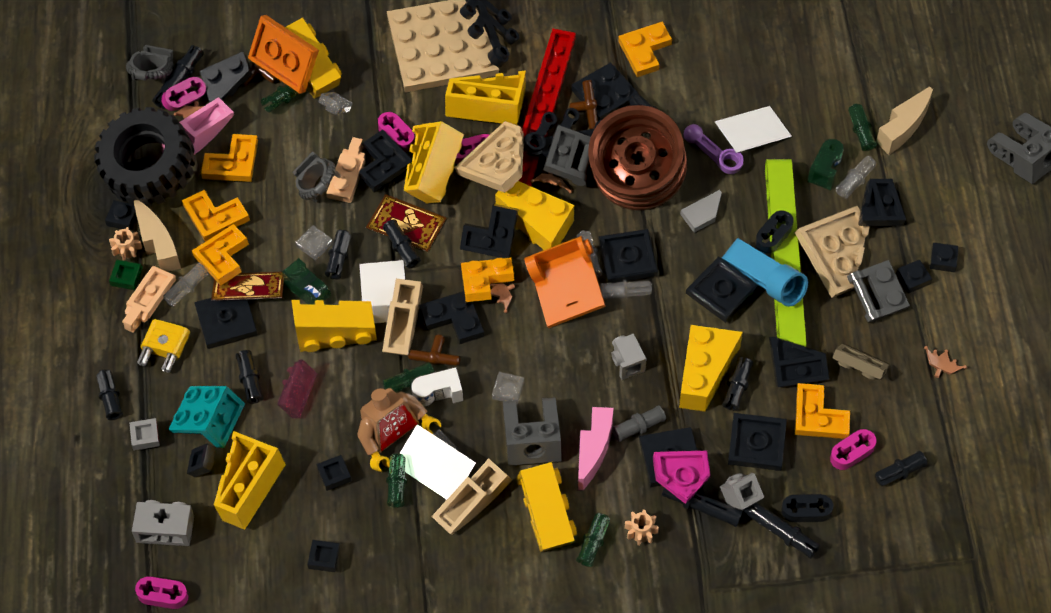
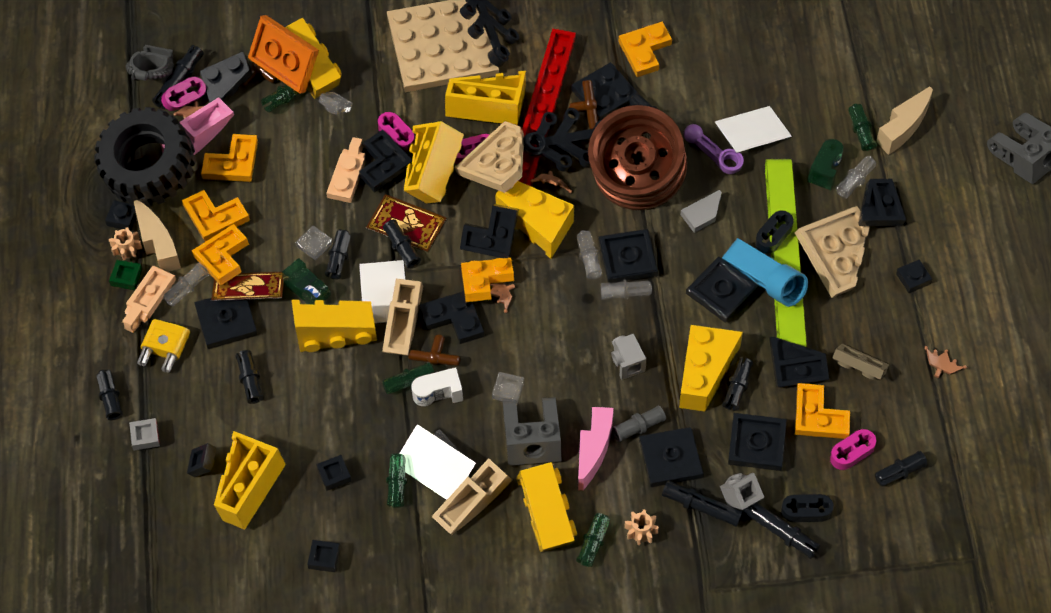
light grey brick [132,500,194,546] -> none
dark pink beam [135,577,188,609] -> none
teal bracket [169,386,245,448] -> none
clear pink plate [277,360,317,418] -> none
dark grey piece [292,151,341,202] -> none
torso [357,388,441,472] -> none
orange door [524,236,606,328] -> none
dark grey plate [543,125,591,186] -> none
dark pink plate [653,451,710,504] -> none
dark grey plate [847,260,910,323] -> none
black plate [930,242,958,272] -> none

